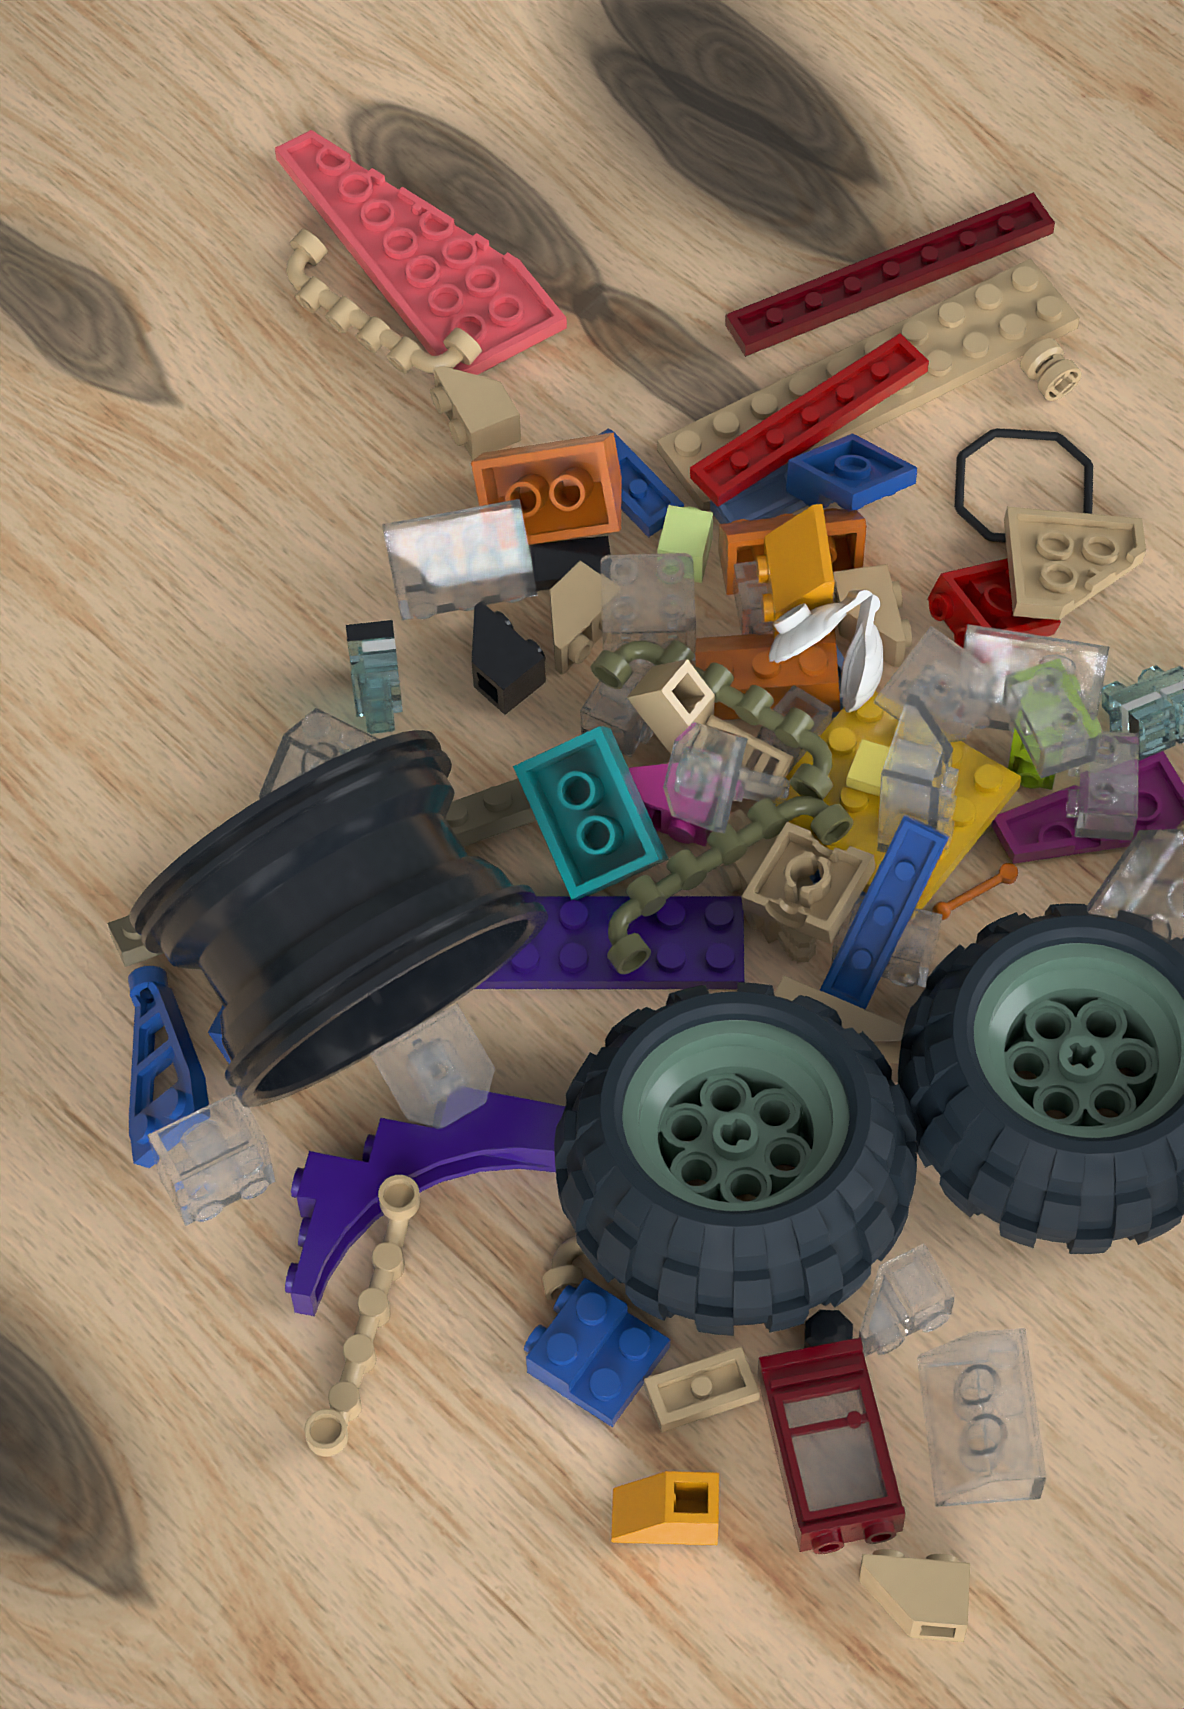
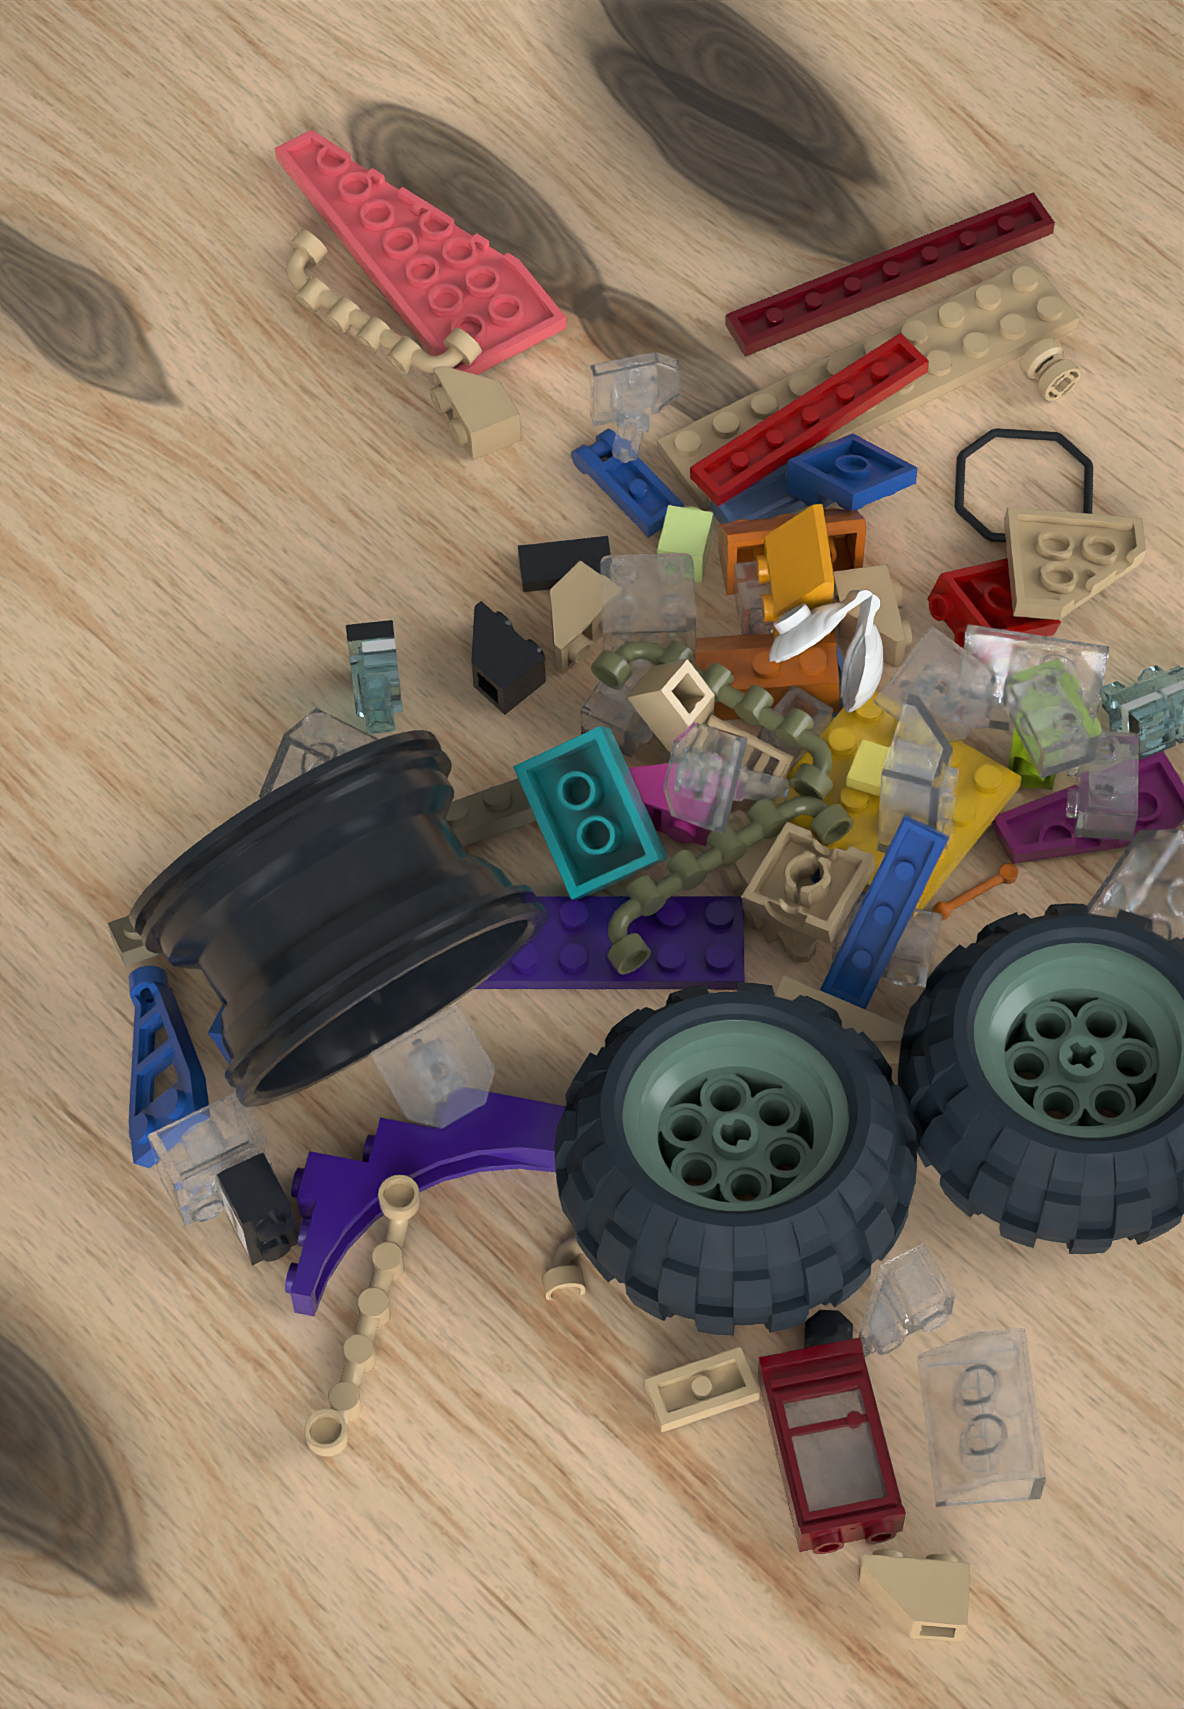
clear slope [382,499,537,621] -> none
orange slope [471,432,622,551] -> none
blue plate [524,1278,670,1427] -> none
light orange slope [611,1471,719,1545] -> none
none -> black brick [217,1152,298,1266]
none -> clear piece [590,352,681,463]

